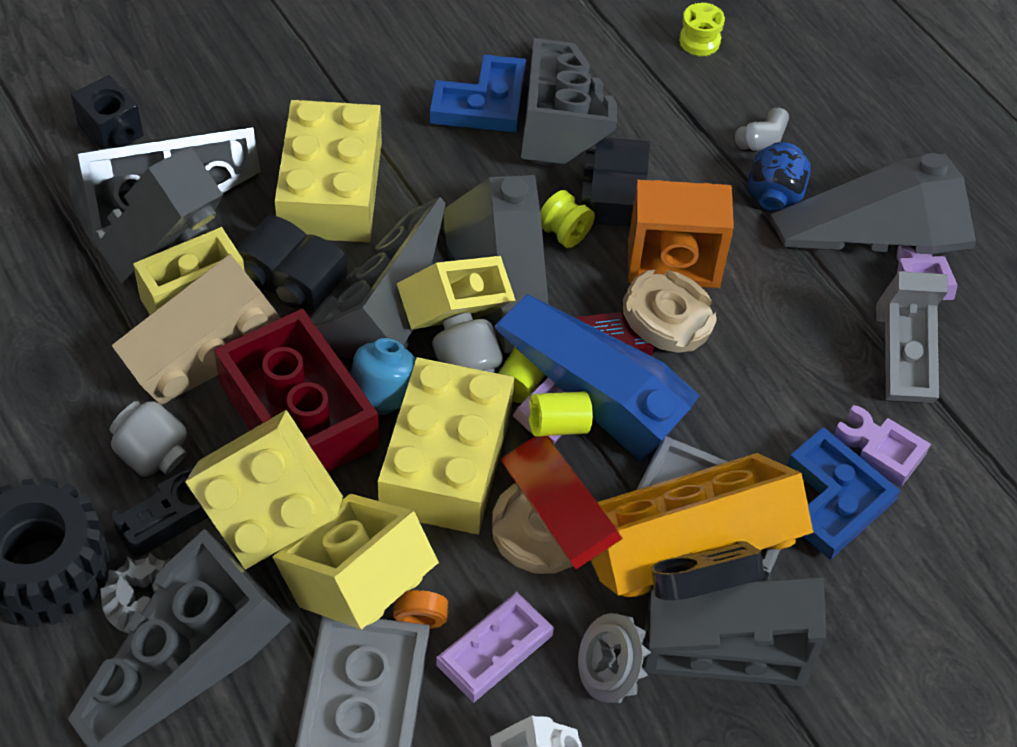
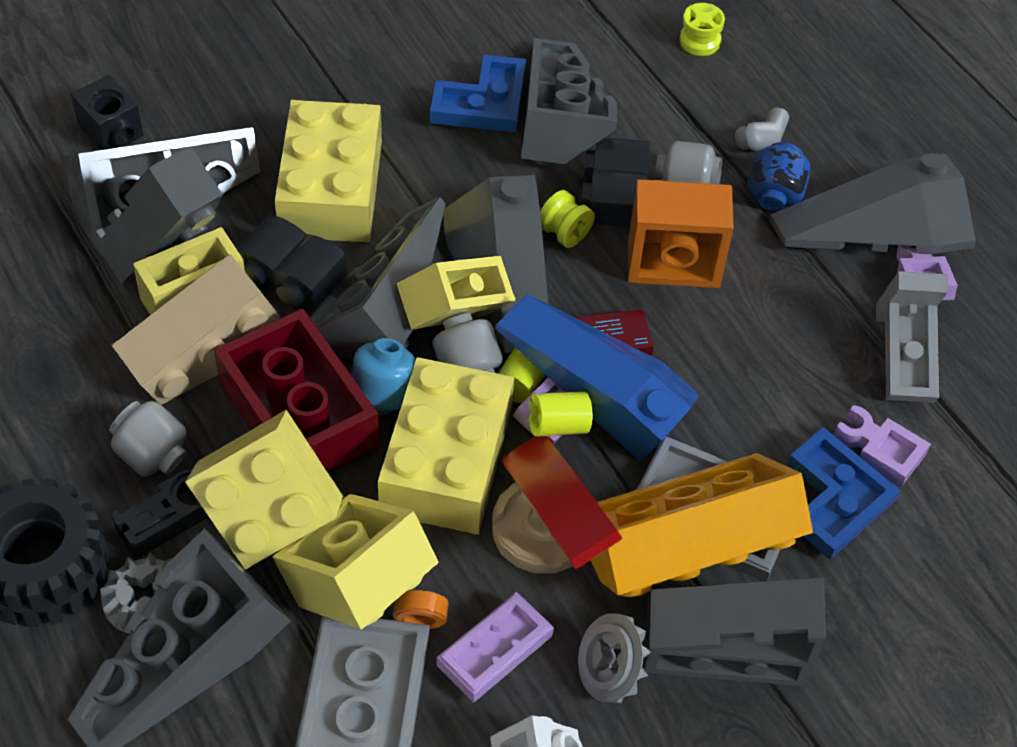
tan tile [623,270,716,353] -> none
black piece [651,541,764,601] -> none
none -> light grey head [655,141,722,184]

